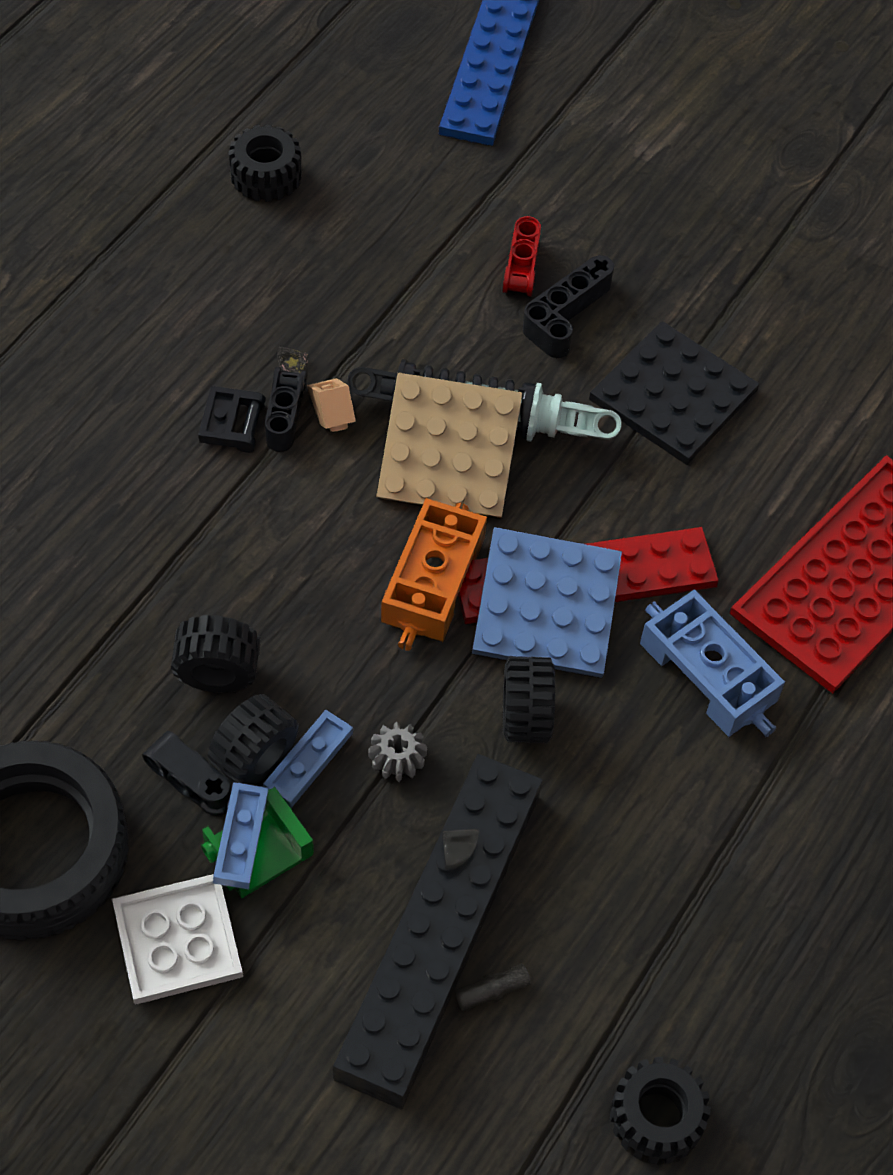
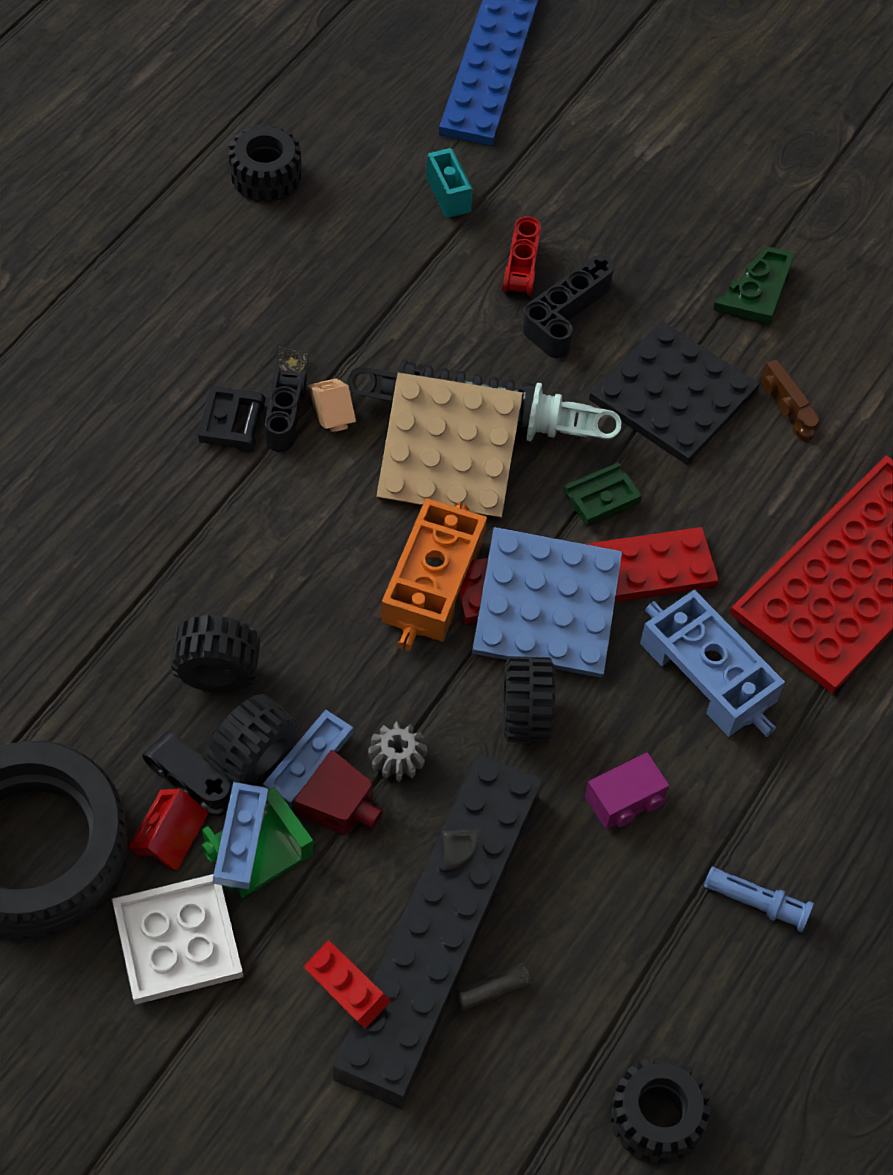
none -> red panel [128,788,208,870]
none -> dark red torso [294,750,383,834]
none -> red plate [304,940,391,1029]
none -> teal brick [426,148,473,218]
none -> dark green plate [563,462,642,527]
none -> magenta brick [585,752,669,830]
none -> medium blue pin [704,866,814,933]
none -> dark green wing [714,246,795,324]
none -> reddish brown hinge [761,359,820,442]

